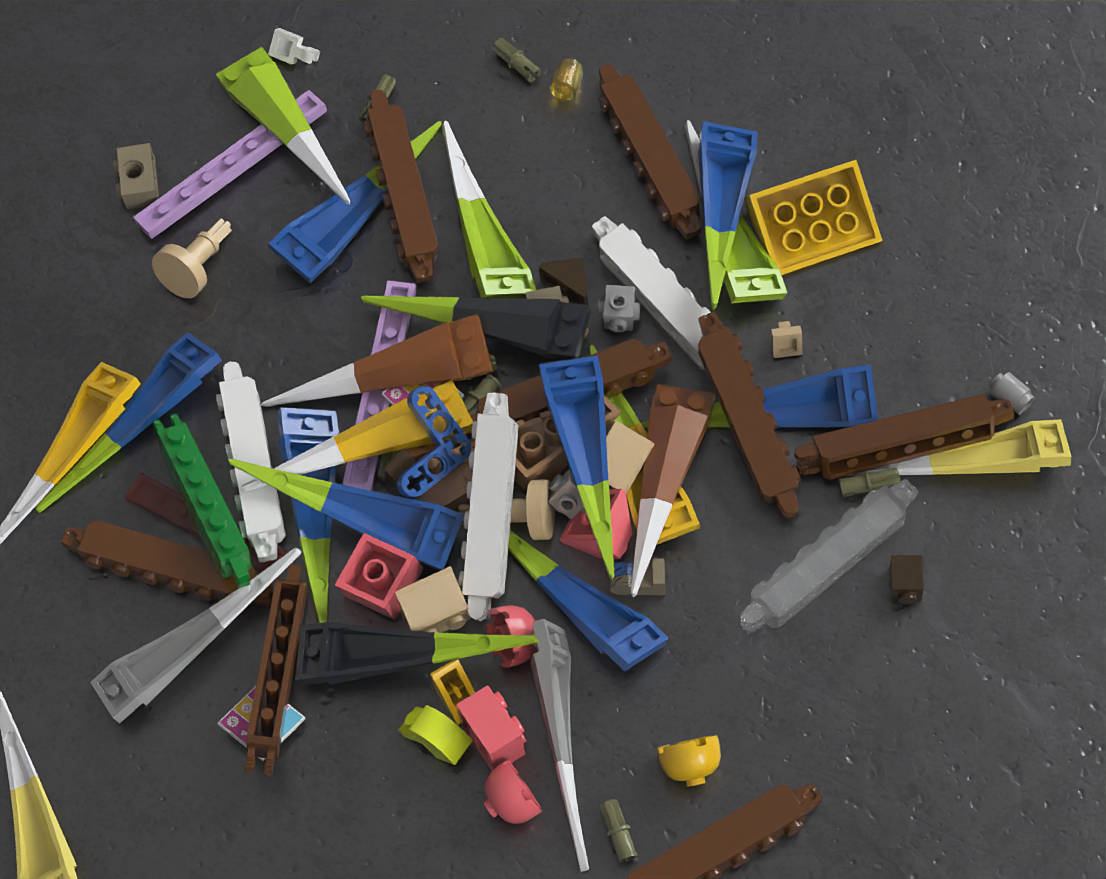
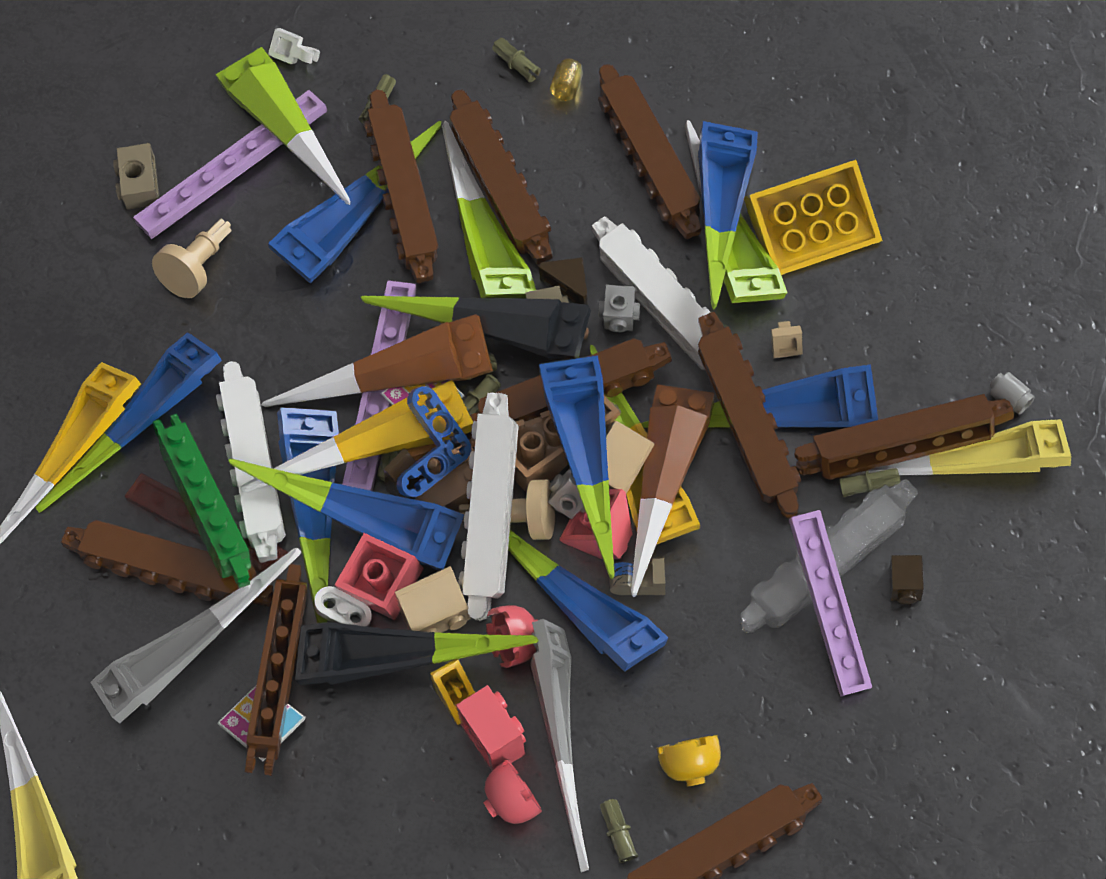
neon yellow brick [398,705,473,765] -> none
none -> white plate [314,586,372,627]
none -> reddish brown hinge [449,90,553,265]
none -> lavender plate [789,510,872,697]

